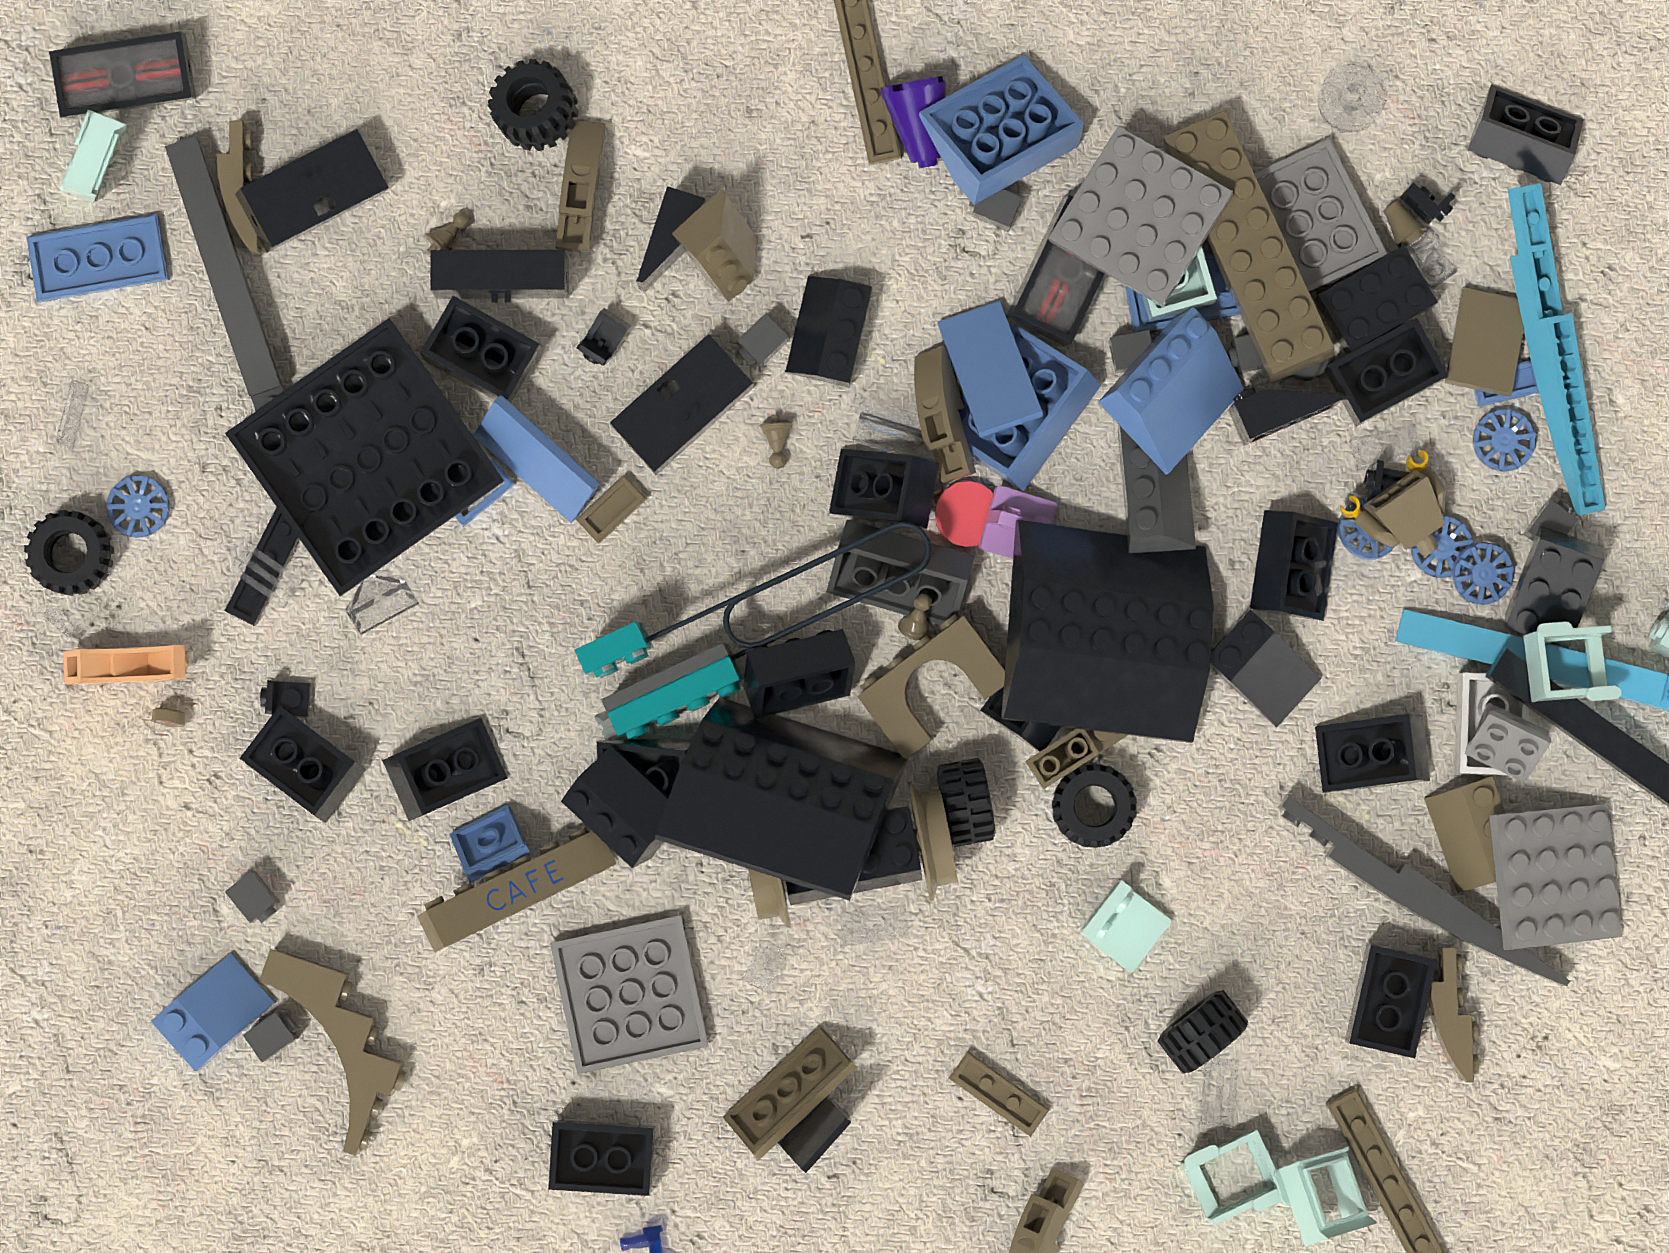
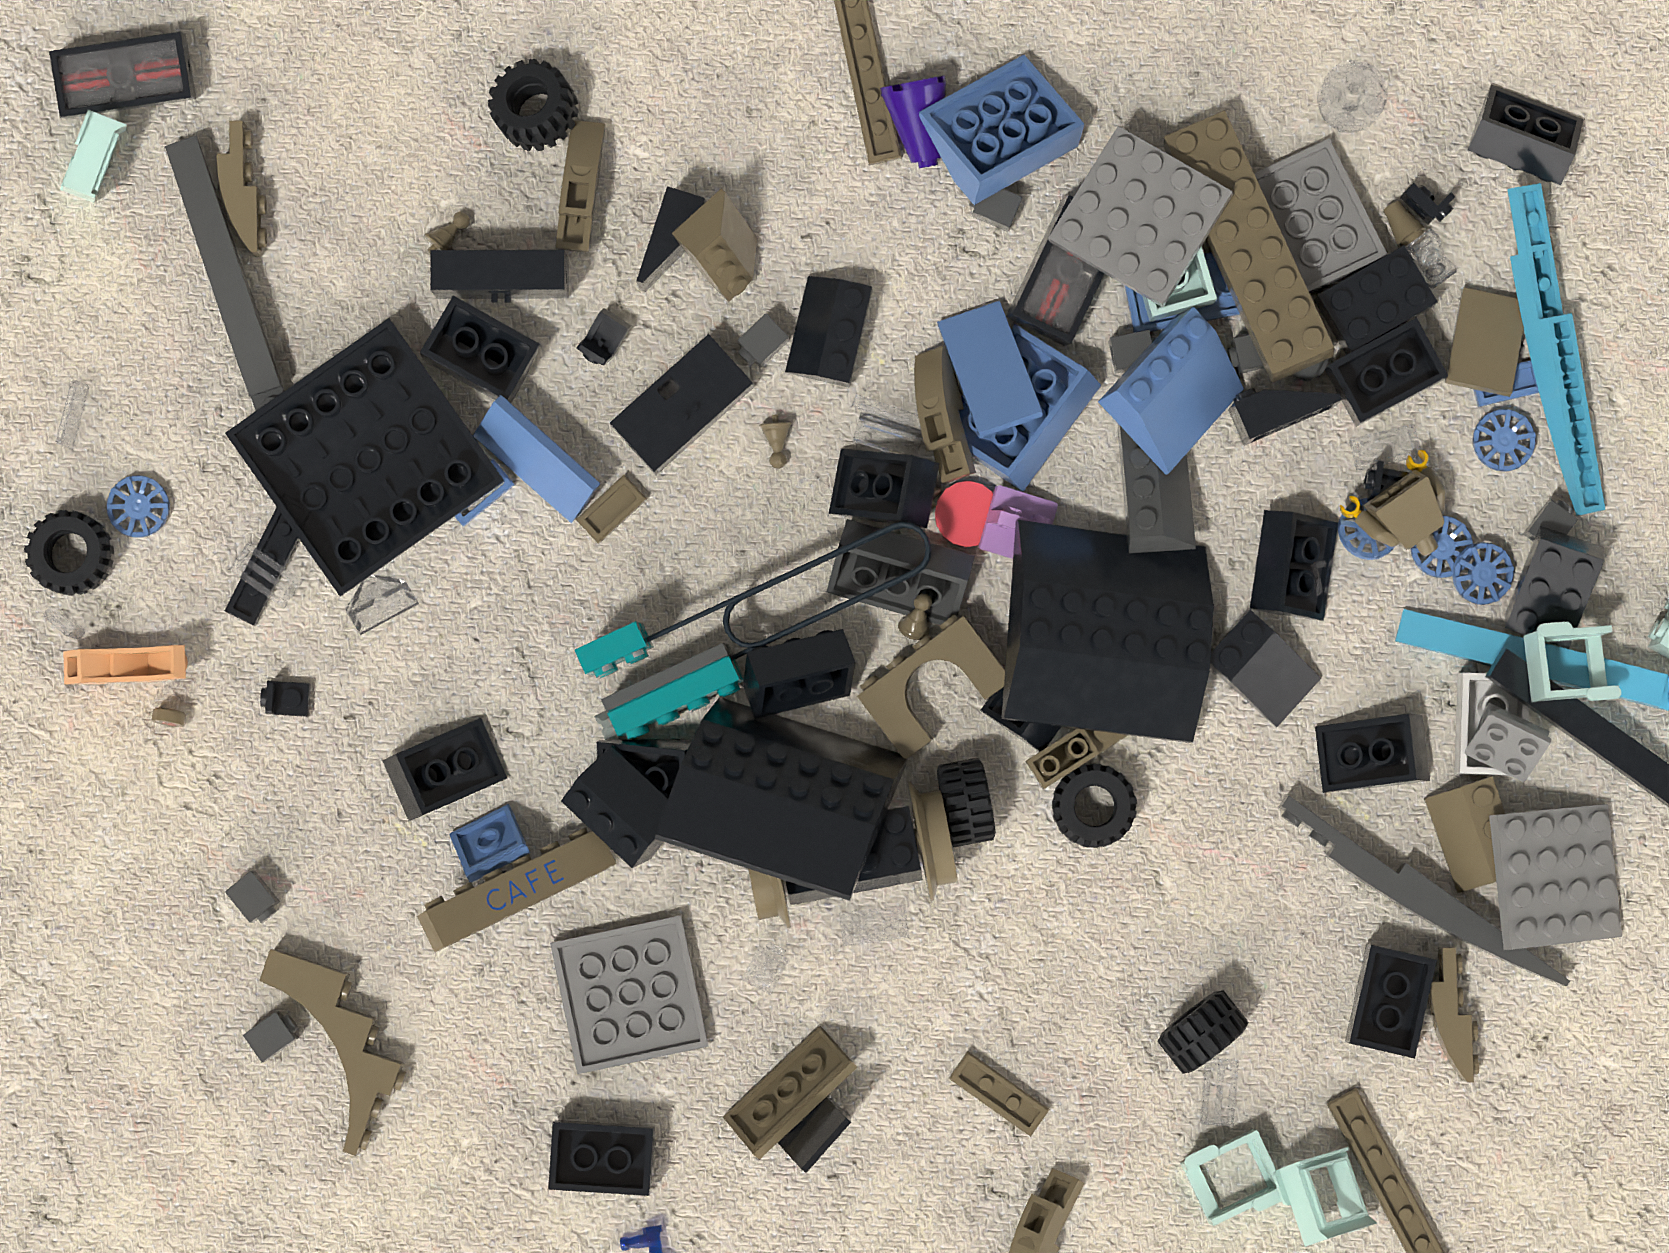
medium blue tile [26,214,169,303] -> none
medium blue slope [151,953,276,1071] -> none
black brick [235,129,389,253] -> none
black slope [239,705,366,823] -> none
light aqua bracket [1079,880,1171,973] -> none

